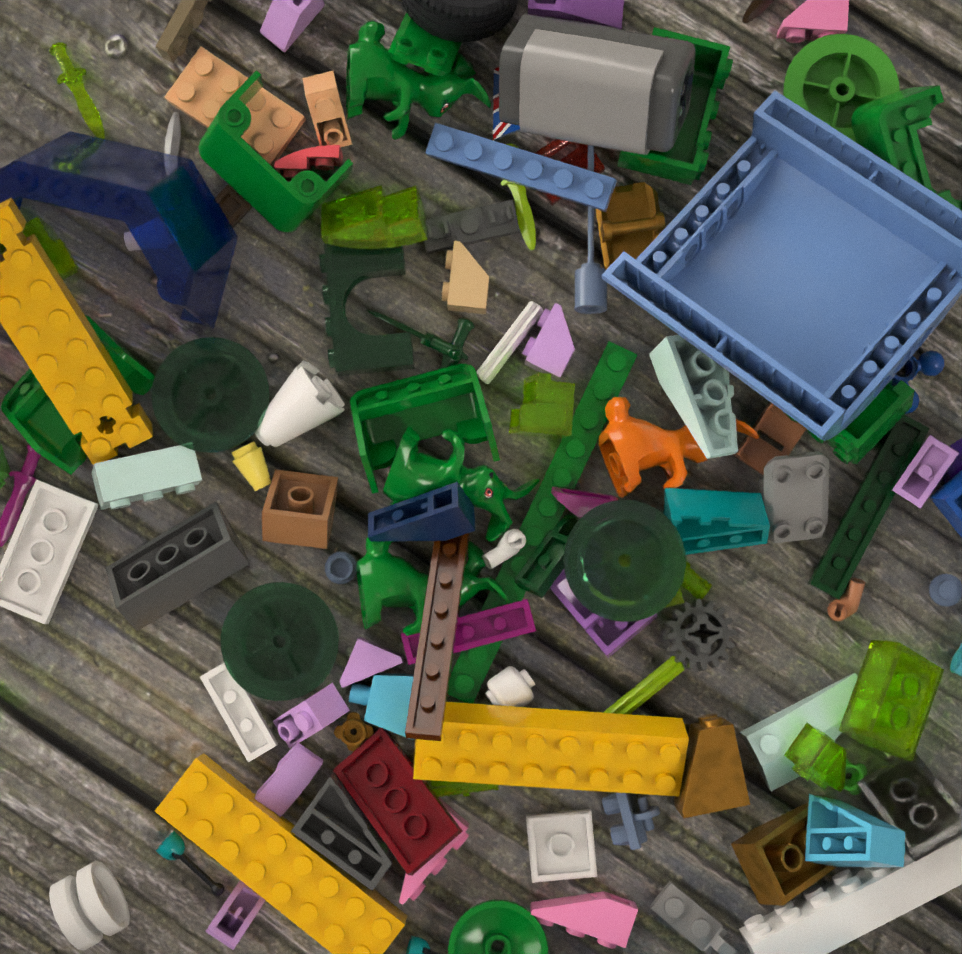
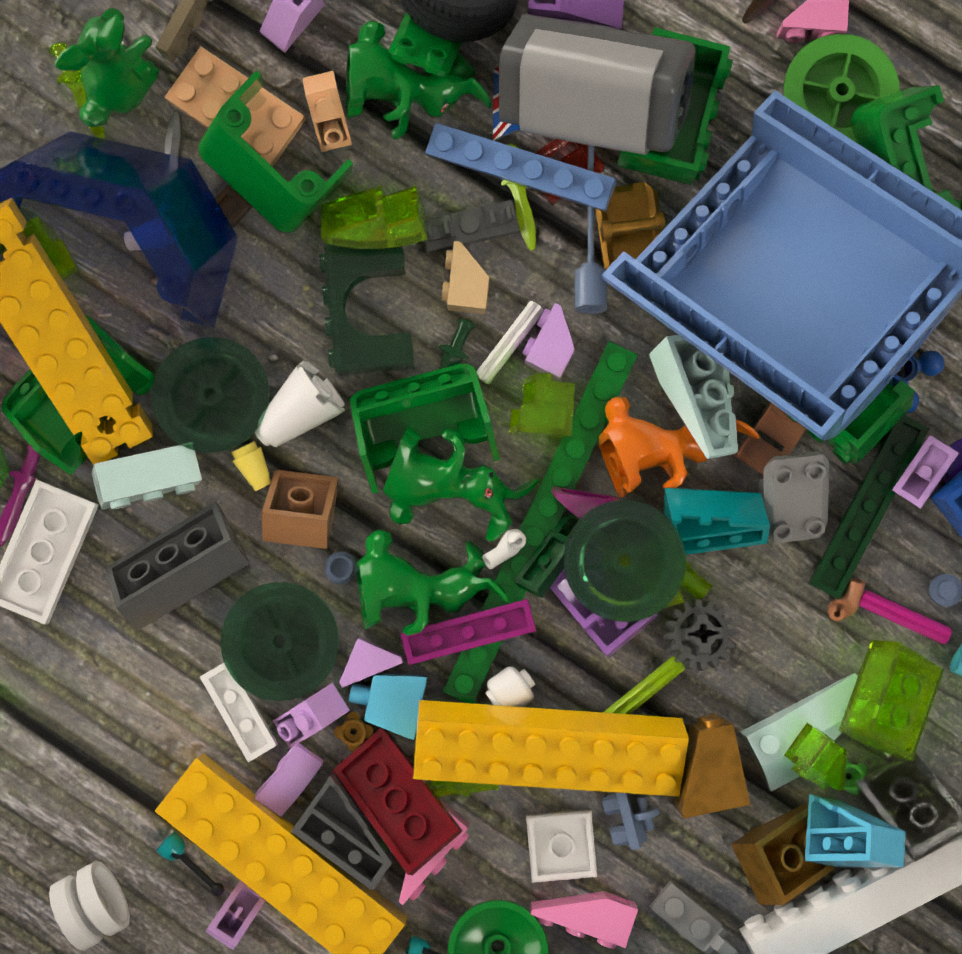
coral slope [274,145,343,182] -> none
dark green sword [366,309,463,361] -> none
dark blue slope [368,482,475,542] -> none
reddish brown plate [405,533,470,741] -> none
none -> green animal [55,8,159,127]
none -> dark pink axle [859,590,952,644]

